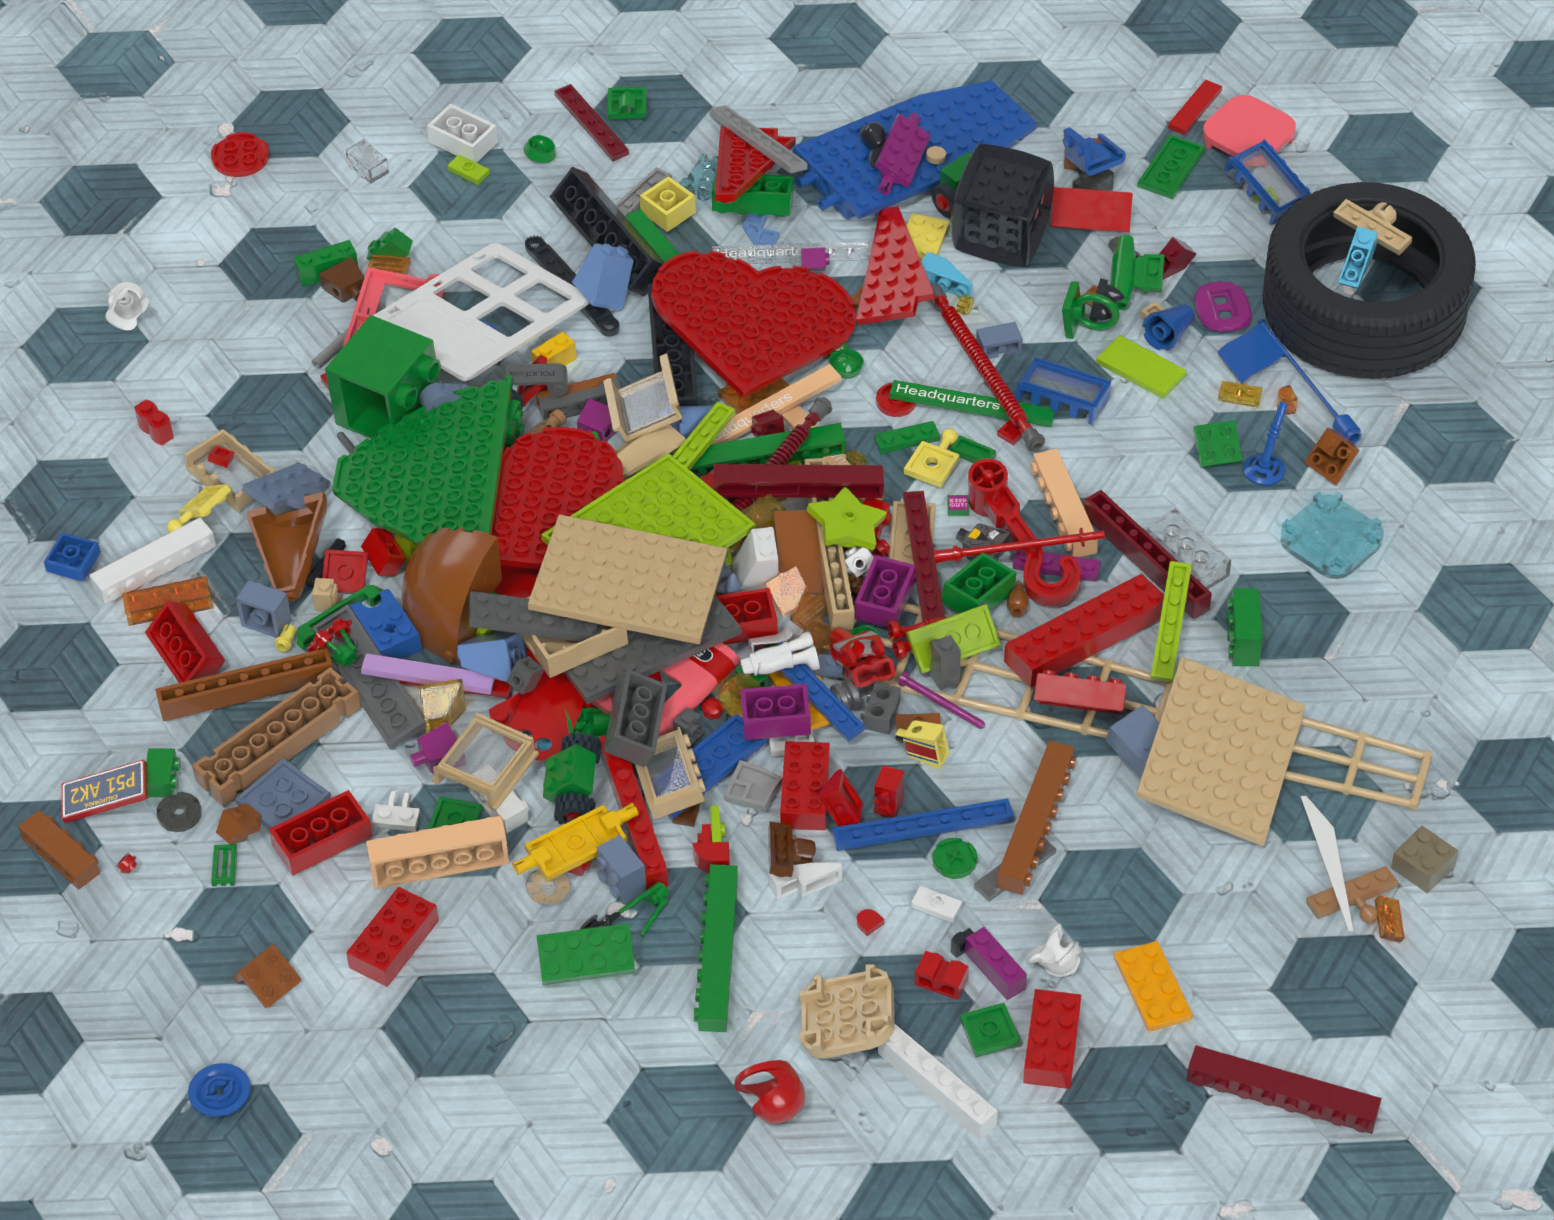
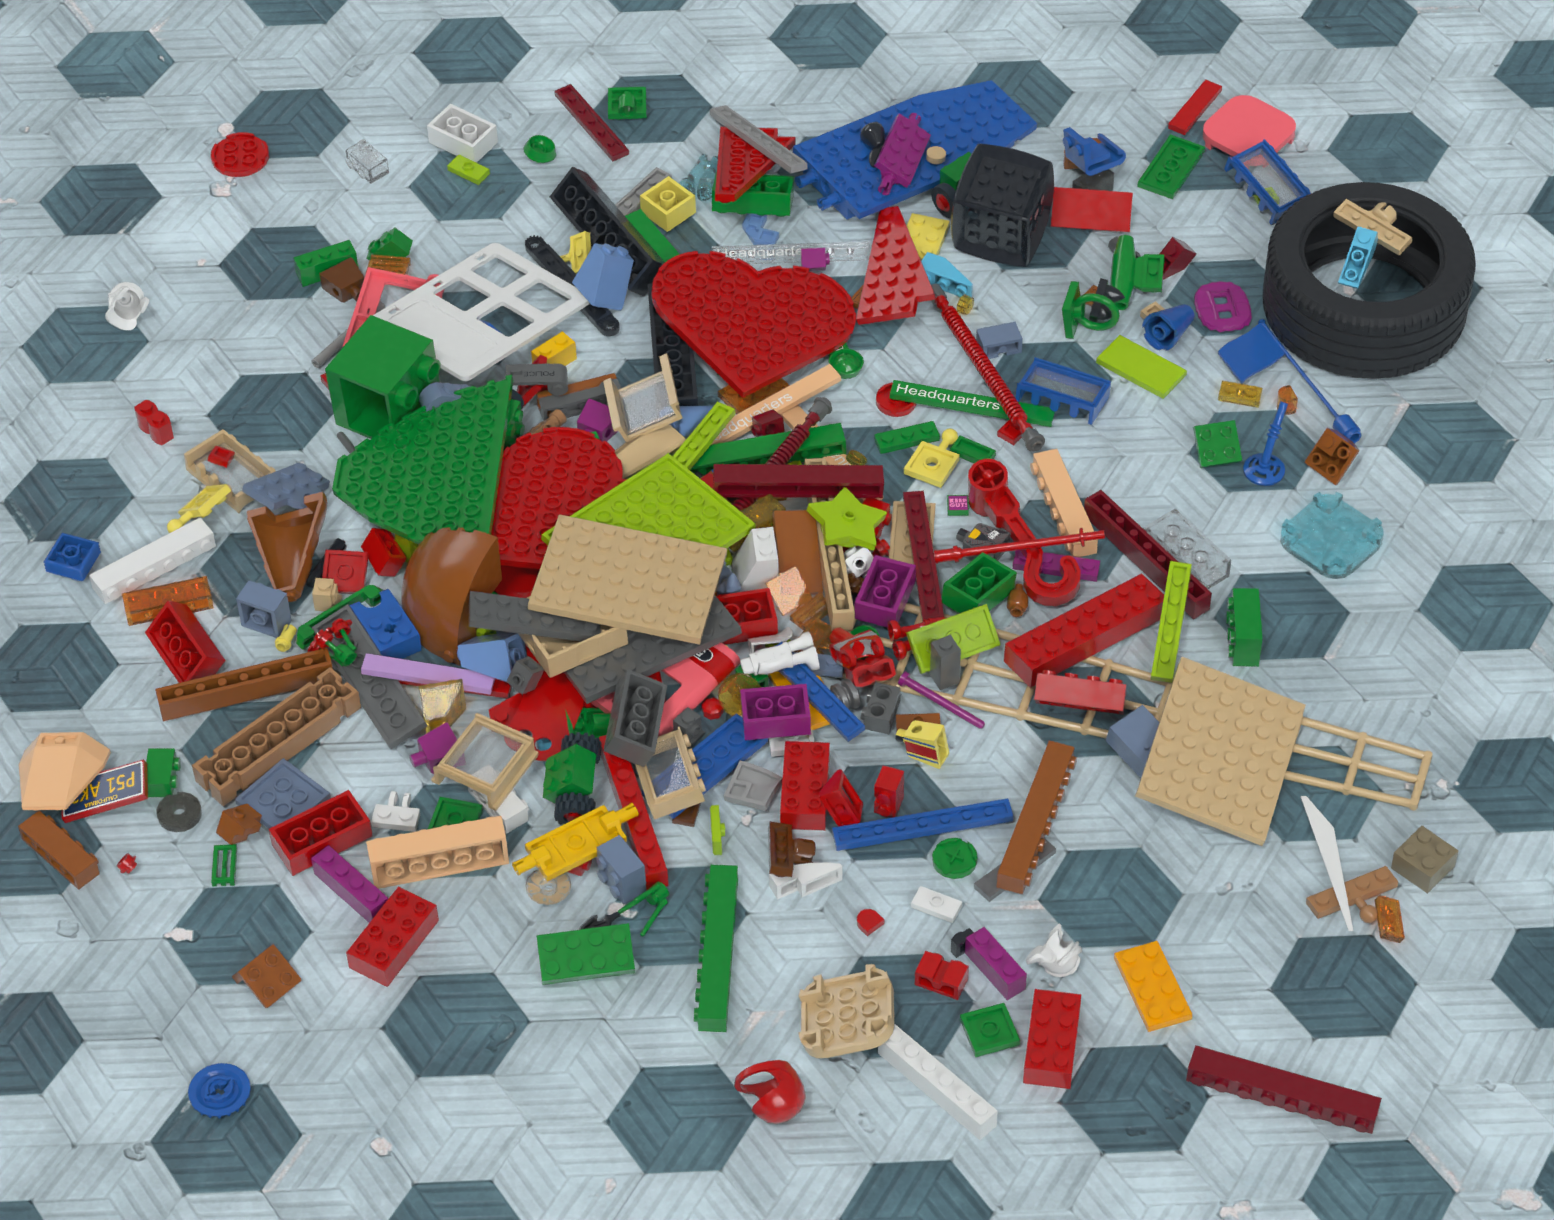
red brick [693,824,730,873] -> none
none -> light nougat wedge [19,732,111,811]
none -> magenta brick [311,845,388,923]
none -> light yellow plate [560,231,591,274]

